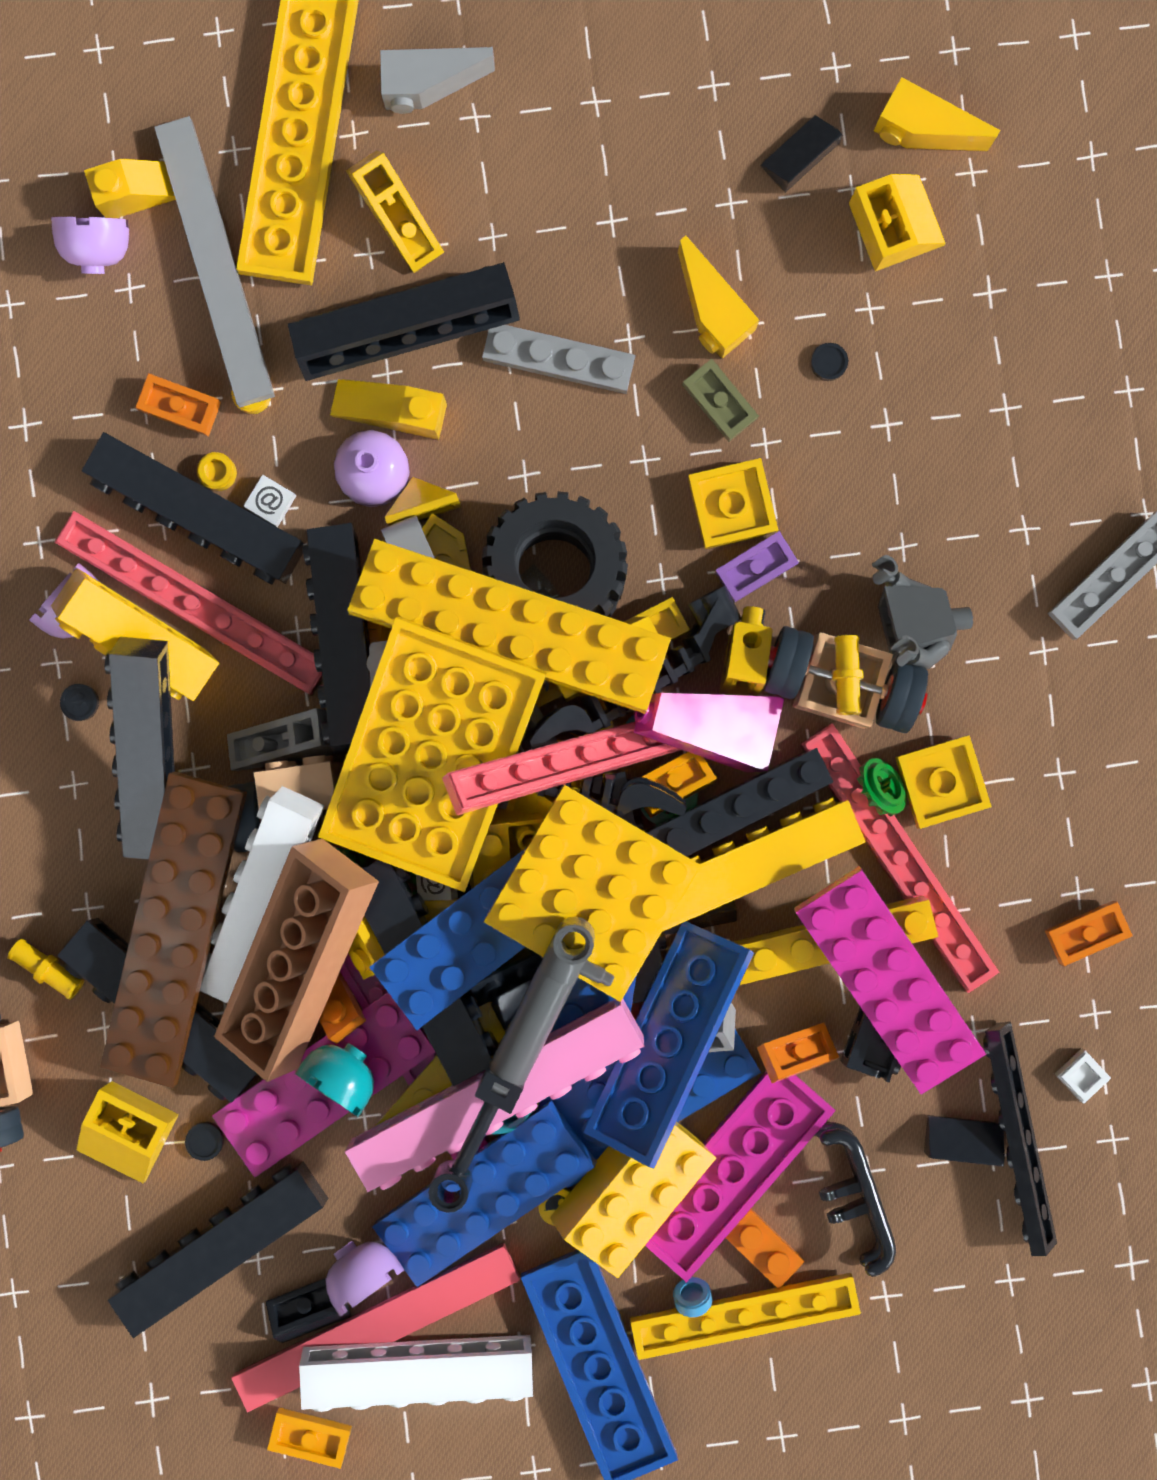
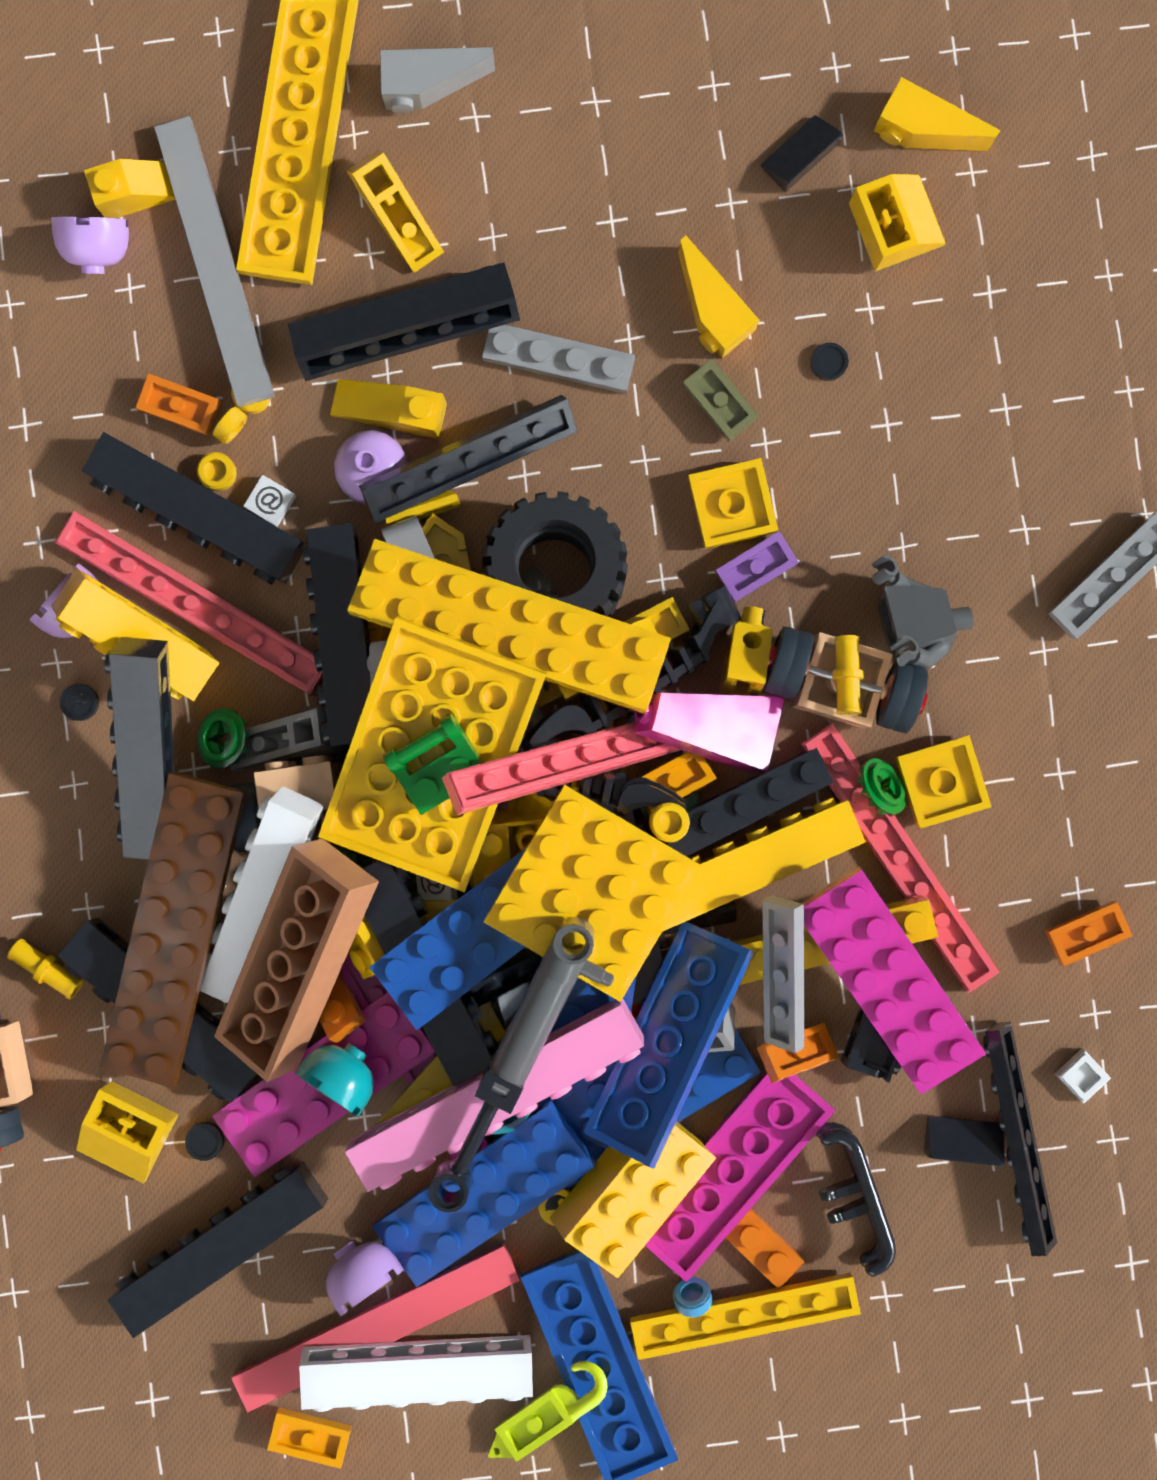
black slope [265,1278,351,1343] -> none
none -> green gear [197,708,251,769]
none -> yellow tile [213,406,247,444]
none -> black plate [358,395,577,523]
none -> green plate [383,714,484,815]
none -> neon yellow plate [488,1361,608,1462]
none -> yellow tile [649,802,690,842]
none -> light grey plate [762,895,804,1053]

